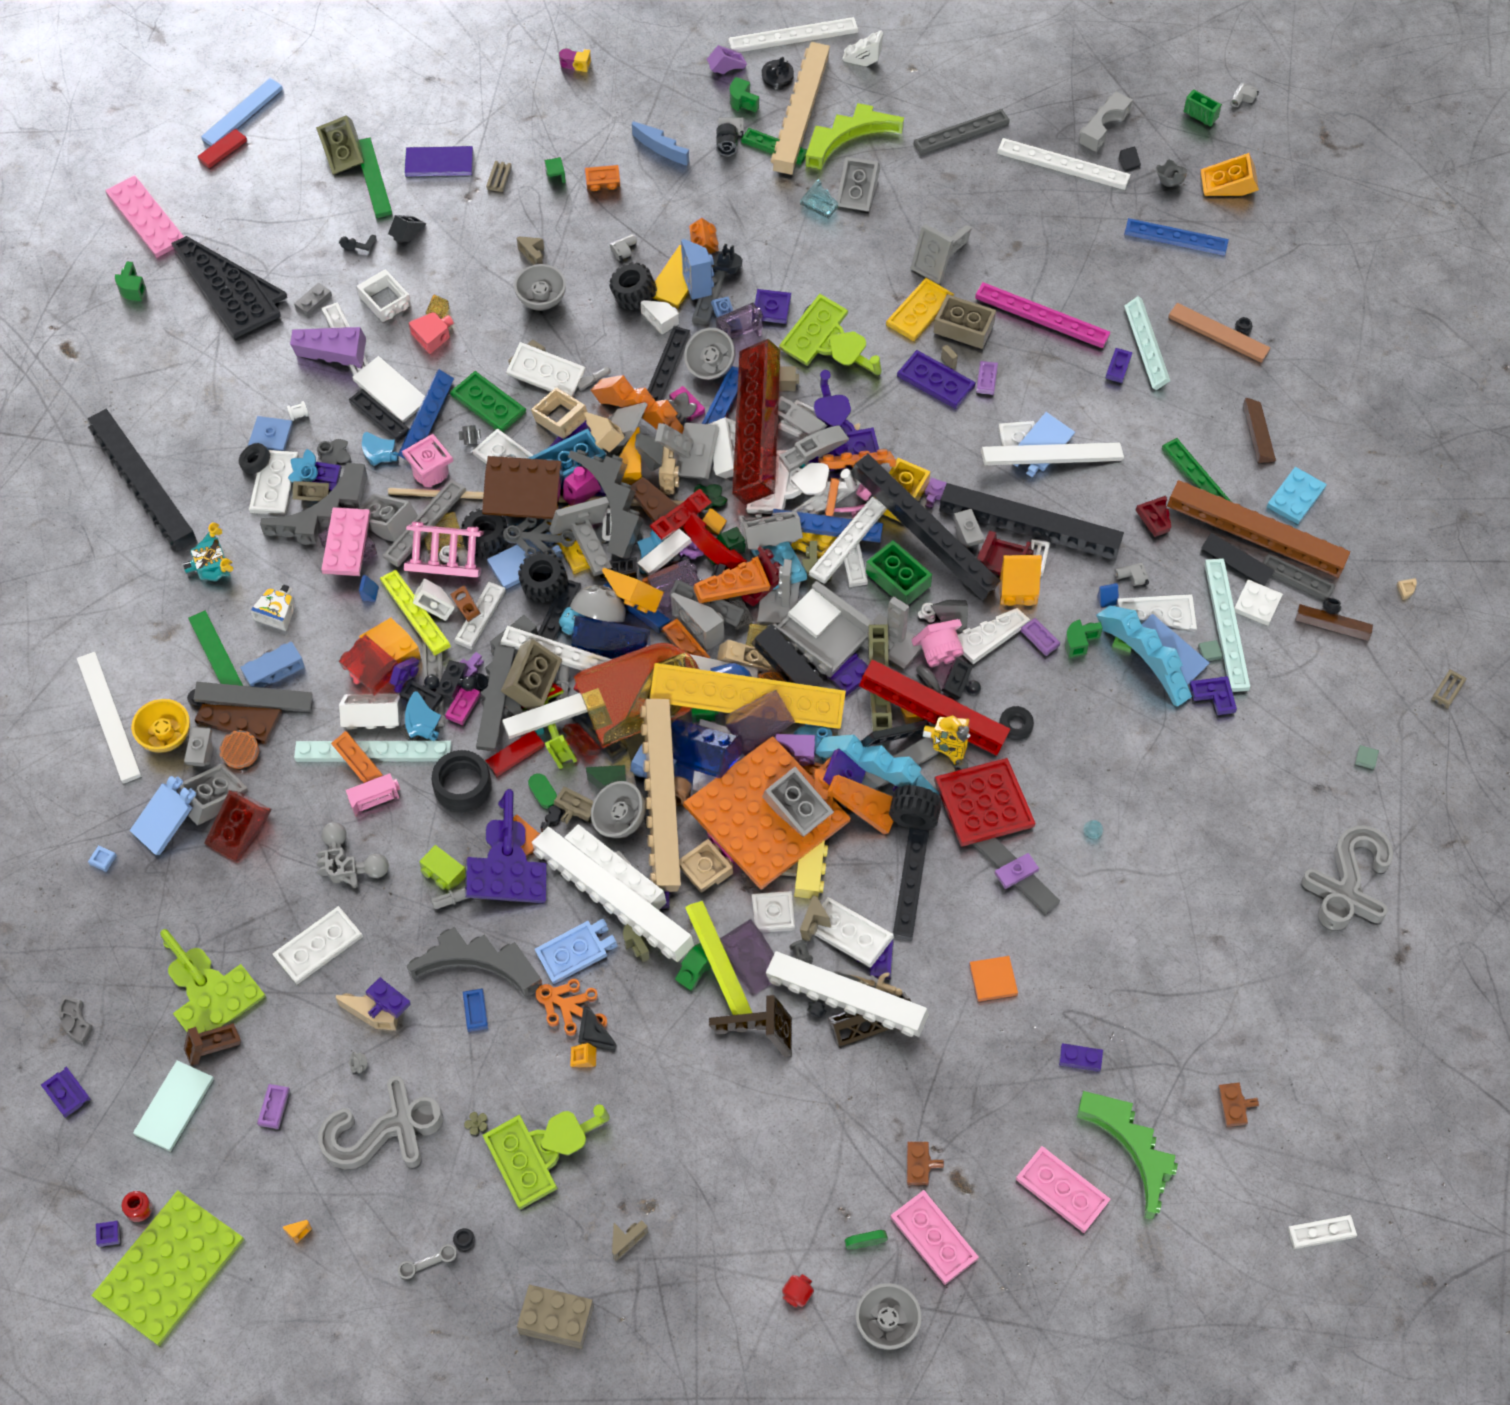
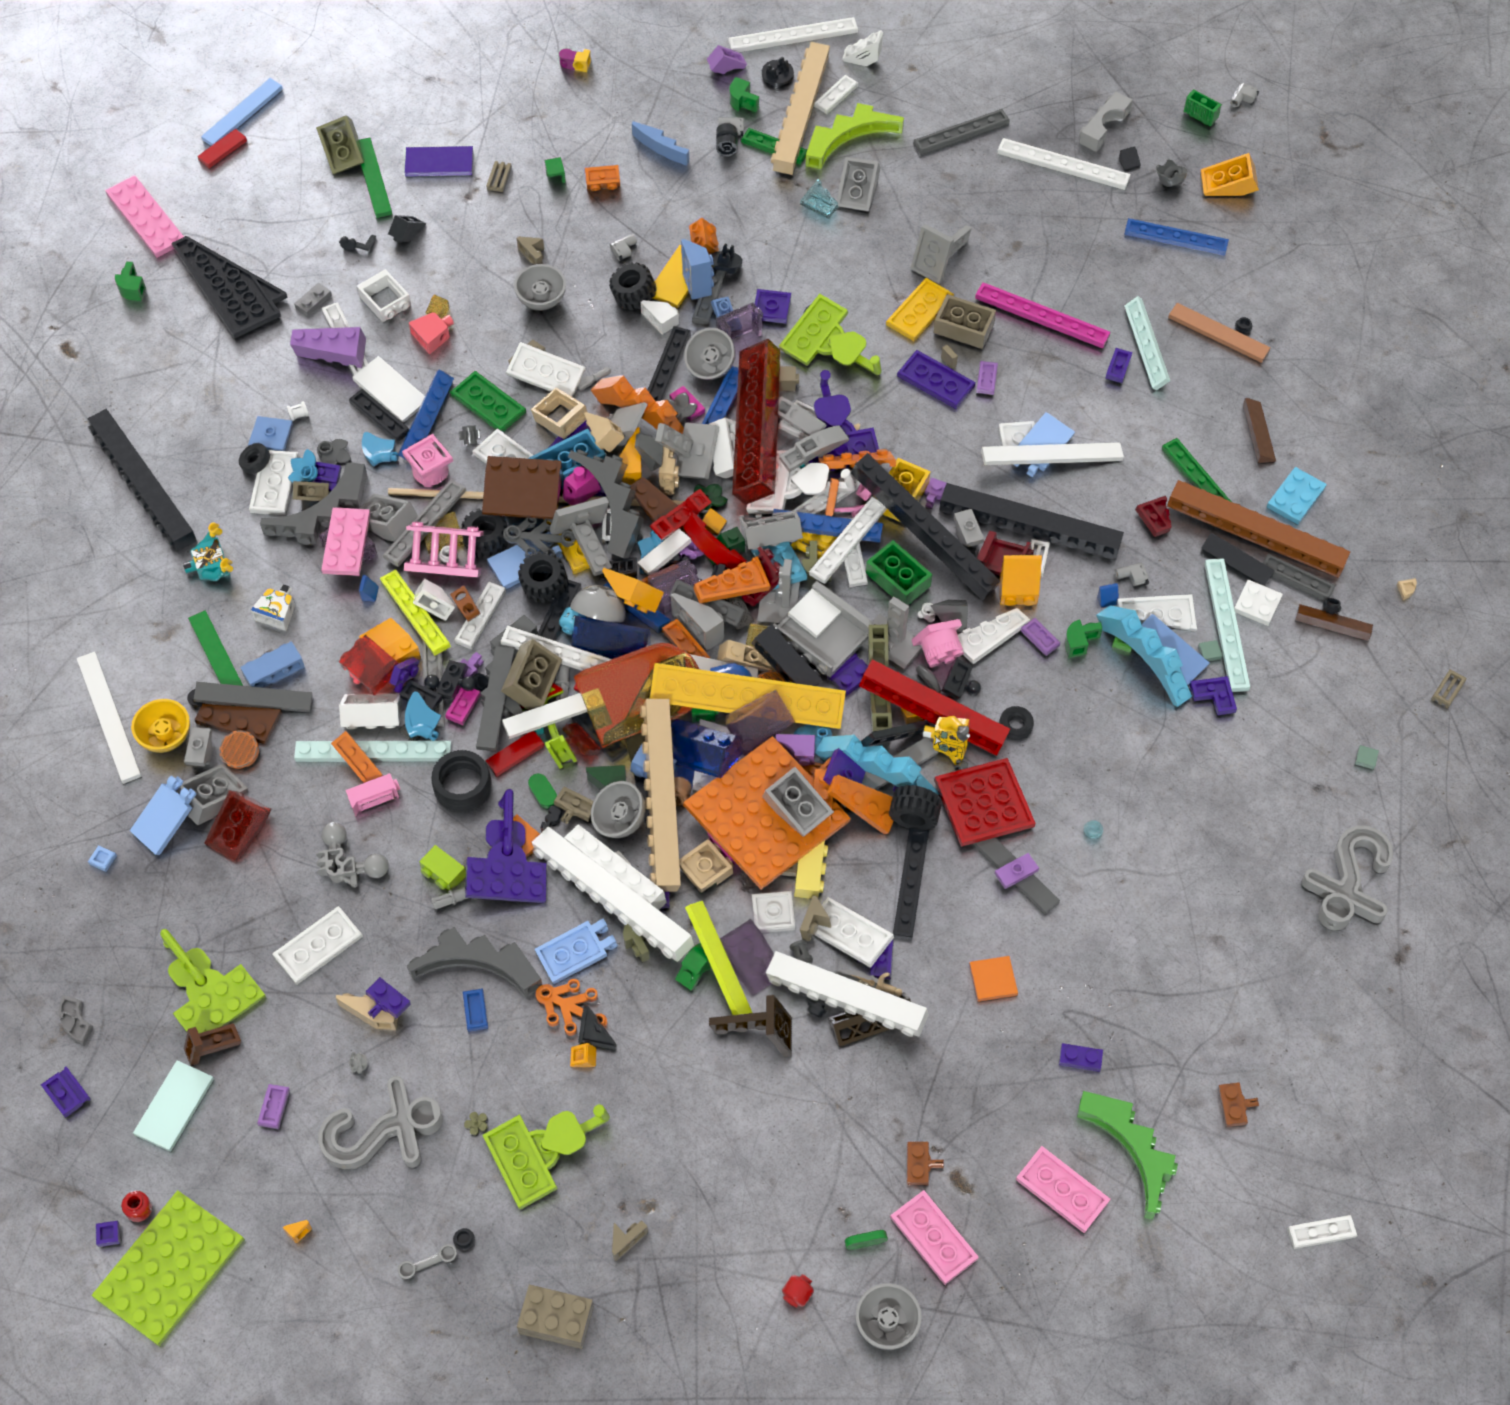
none -> white tile [814,75,858,114]

